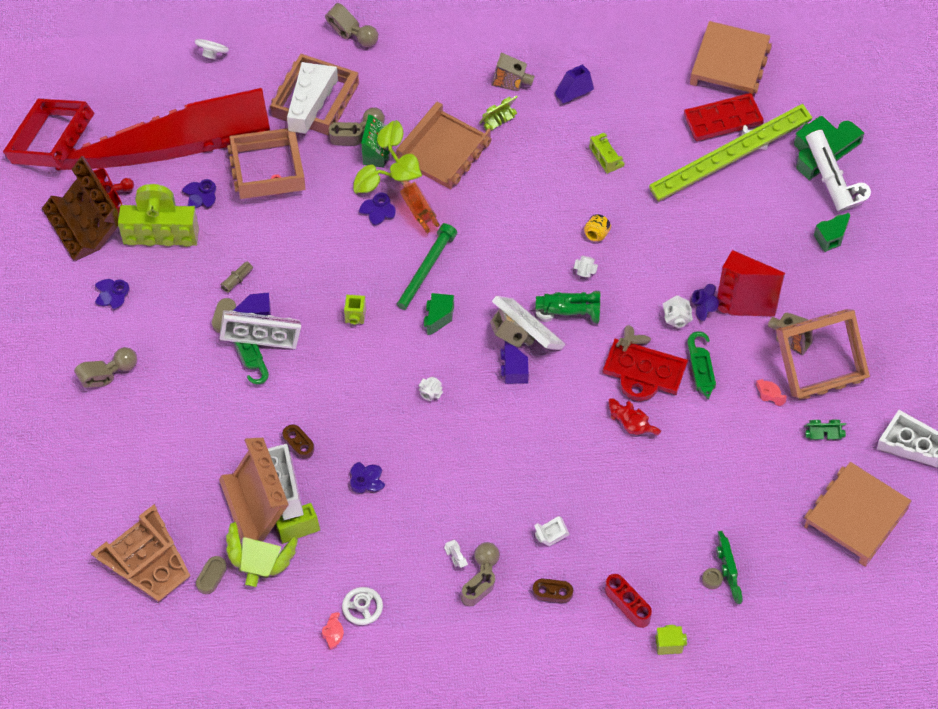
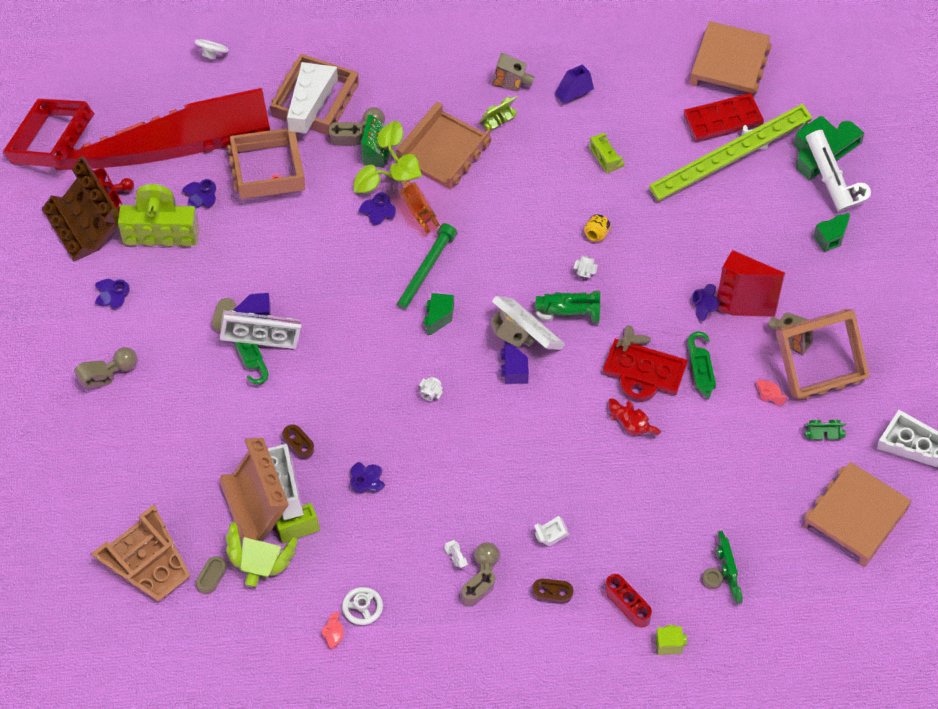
dark tan axle [220,261,253,293] -> none
dark tan beam [325,3,379,47] -> none
lime brick [344,294,366,324] -> none
white brick [663,295,693,329] -> none

